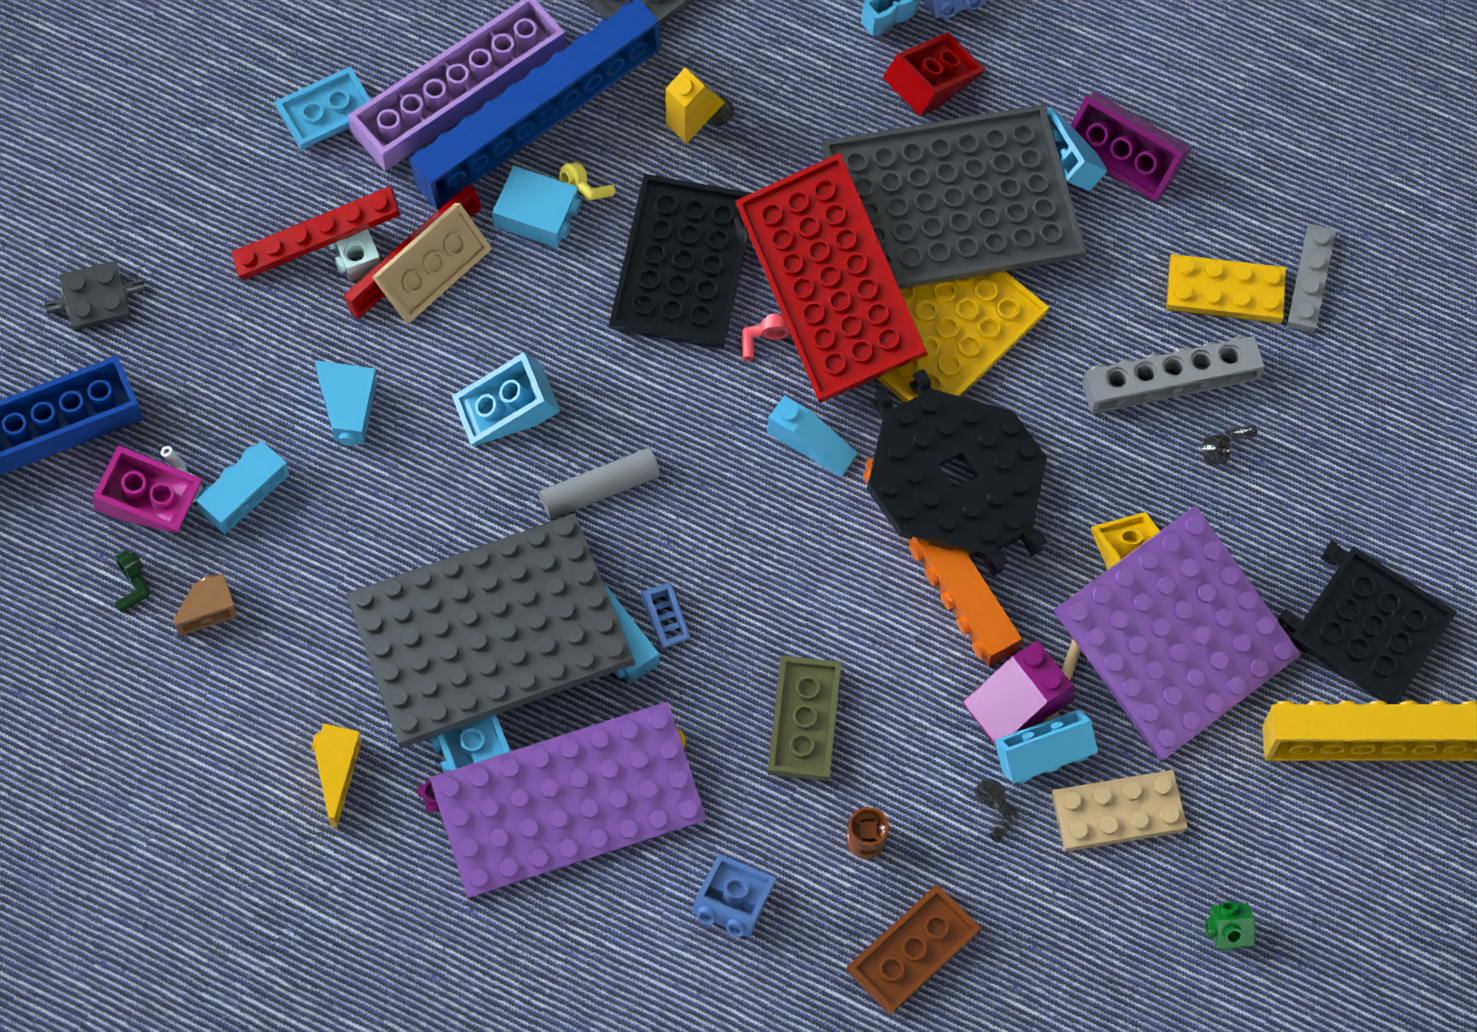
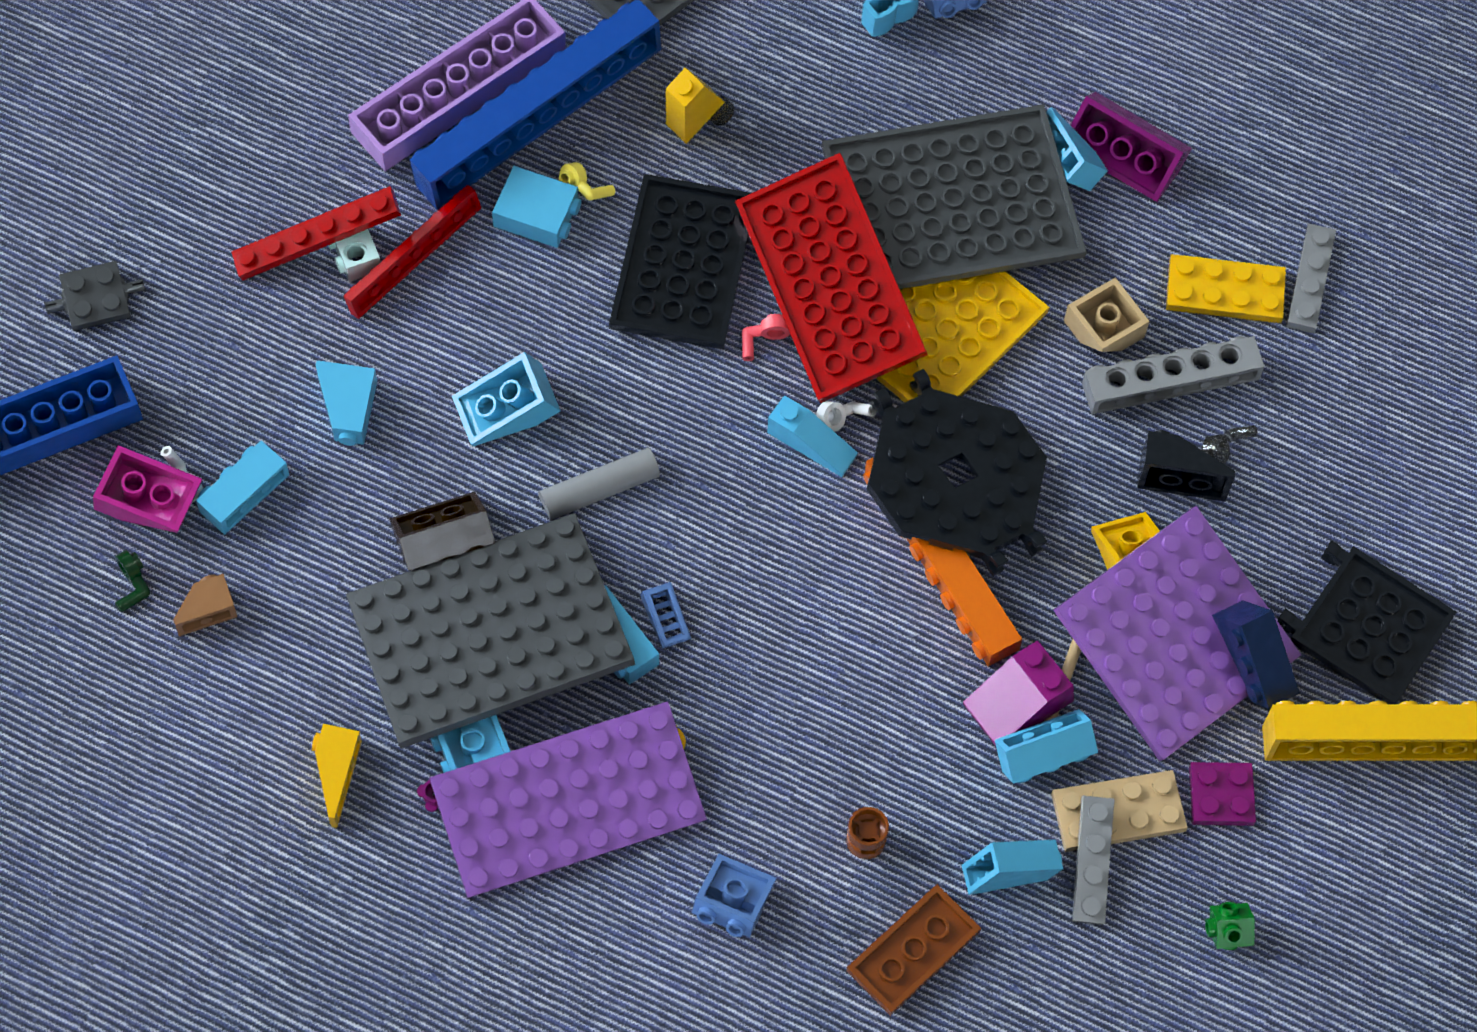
medium azure plate [274,66,371,151] -> none
tan plate [372,203,492,323] -> none
olive plate [767,655,842,781] -> none
red slope [883,32,986,116] -> none
clear smoke plate [974,779,1019,843] -> none
none -> slope [389,491,495,571]
none -> white plate [816,401,877,432]
none -> medium azure slope [961,840,1063,895]
none -> tan slope [1064,277,1150,352]
none -> light grey plate [1072,795,1114,925]
none -> black slope [1137,430,1236,502]
none -> magenta plate [1189,762,1256,826]
none -> dark blue wedge [1212,600,1300,709]

